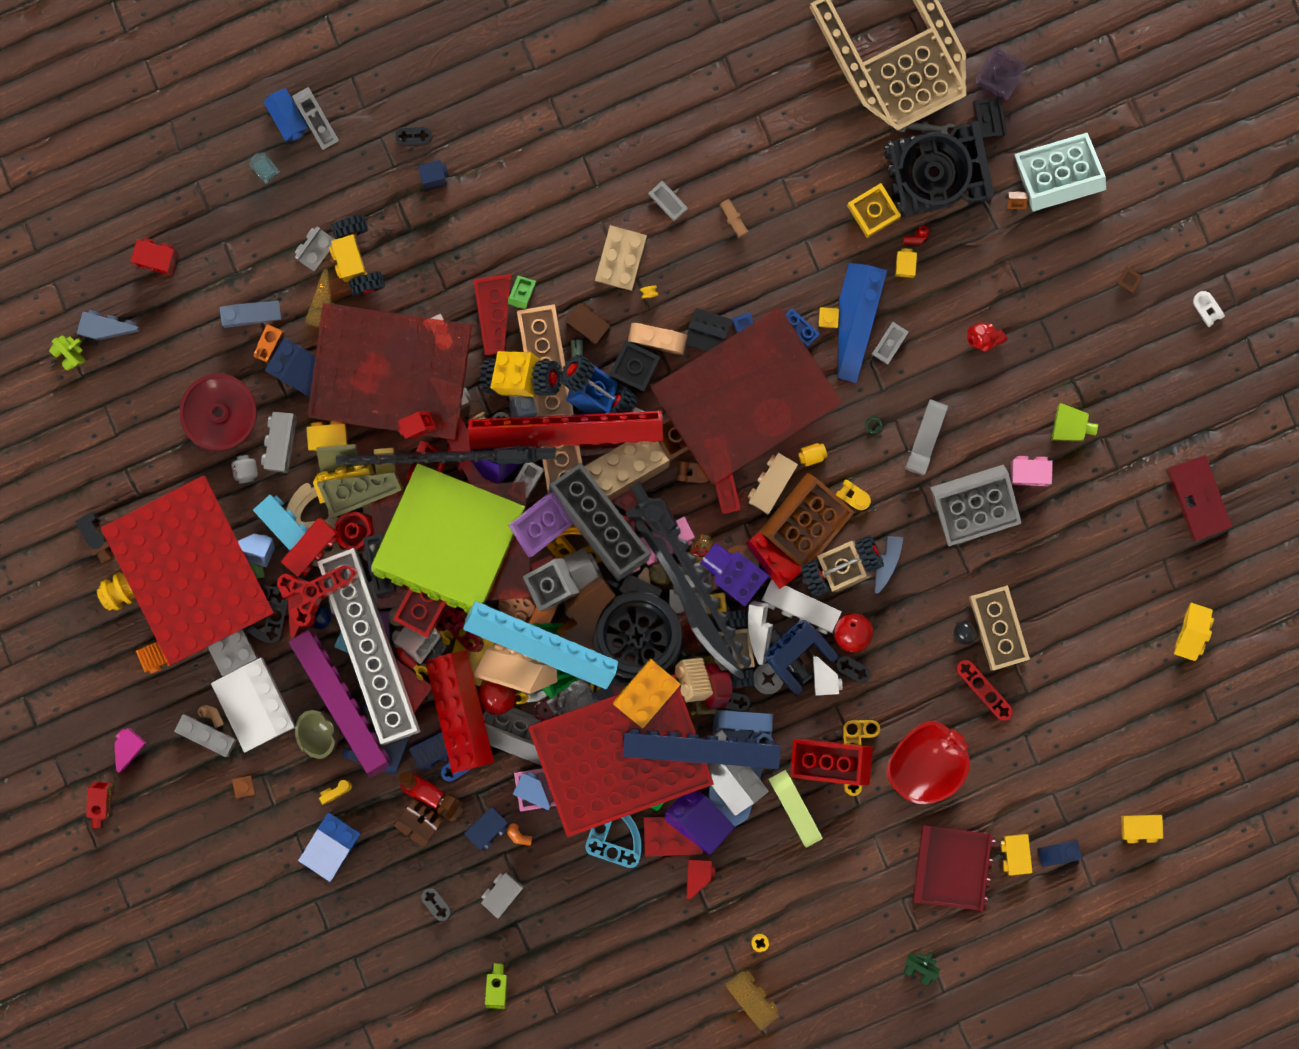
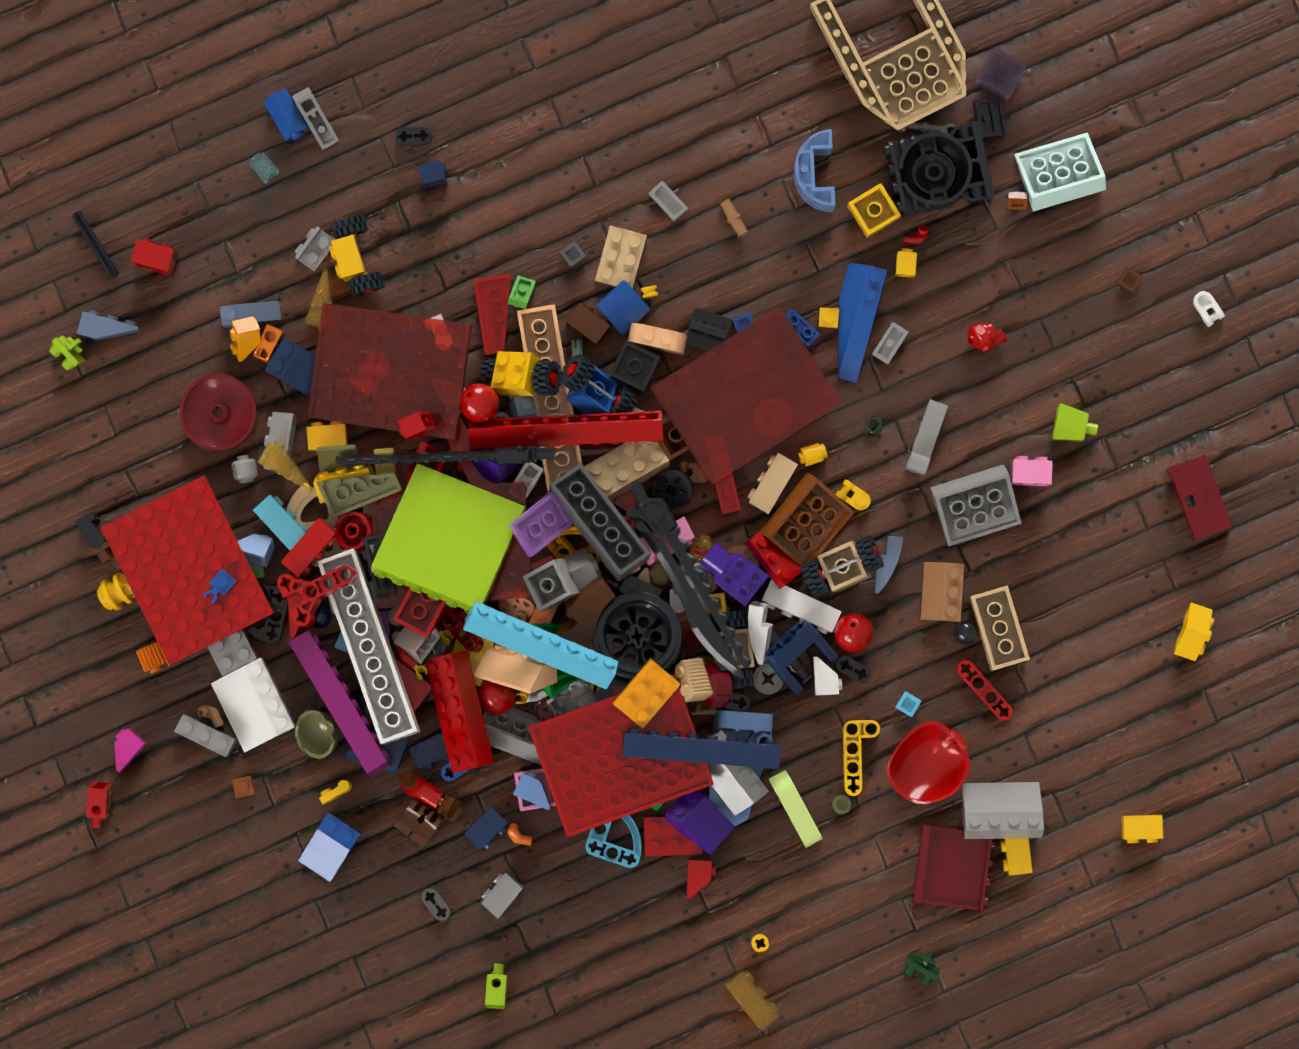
red brick [790,739,873,786] -> none
dark blue slope [1038,840,1082,867] -> none
none -> black axle [72,211,119,279]
none -> blue plate [203,569,237,604]
none -> light orange slope [230,316,260,362]
none -> clear yellow slope [258,441,312,491]
none -> red piece [460,383,499,423]
none -> dark grey plate [560,241,586,268]
none -> blue slope [596,280,650,336]
none -> black wheel [651,468,694,511]
none -> medium blue cylinder [793,129,835,212]
none -> olive tile [832,795,852,814]
none -> medium azure plate [895,691,921,717]
none -> medium nougat slope [920,562,964,622]
none -> light grey slope [962,782,1044,839]

